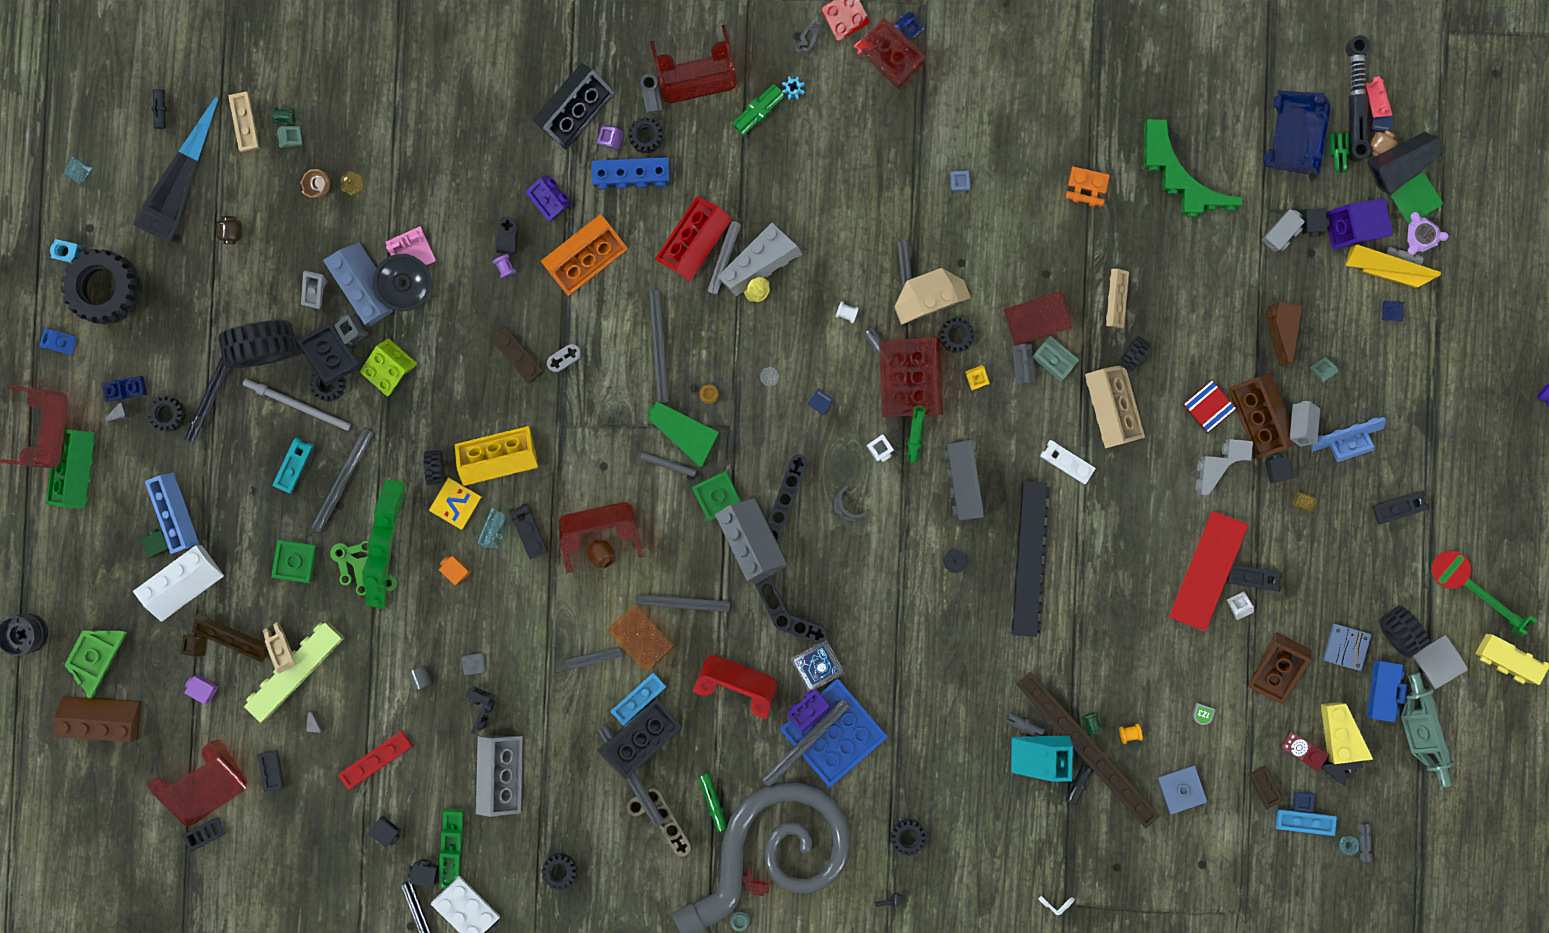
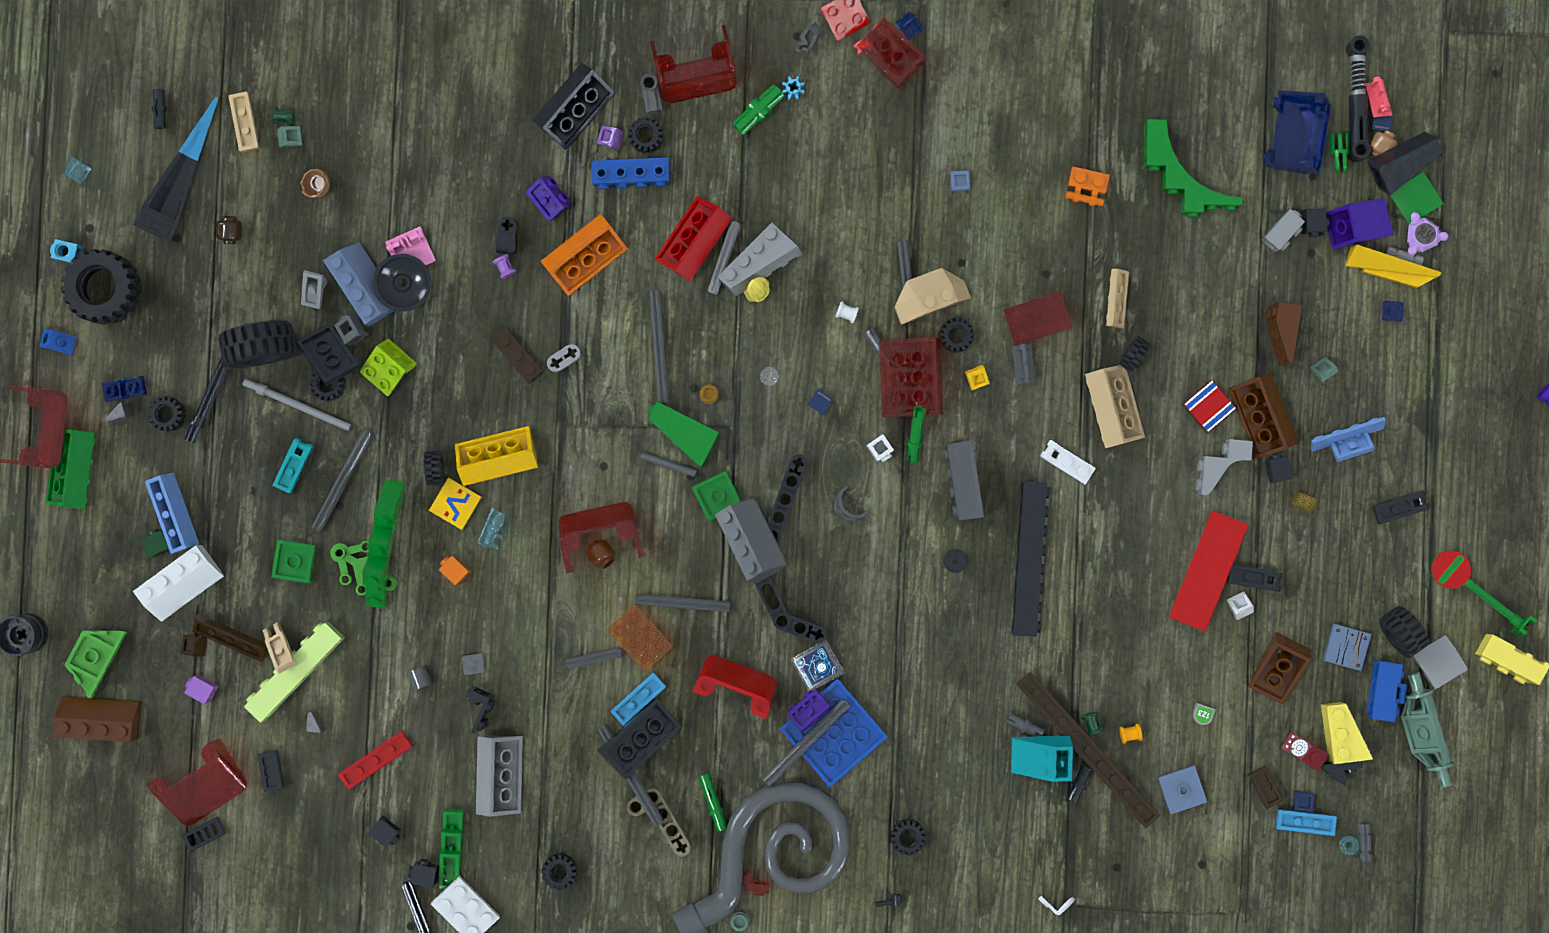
clear yellow plant [340,171,363,195] -> none
black plate [509,503,548,560] -> none
sand green plate [1032,336,1079,382] -> none
light grey brick [1290,401,1320,447] -> none

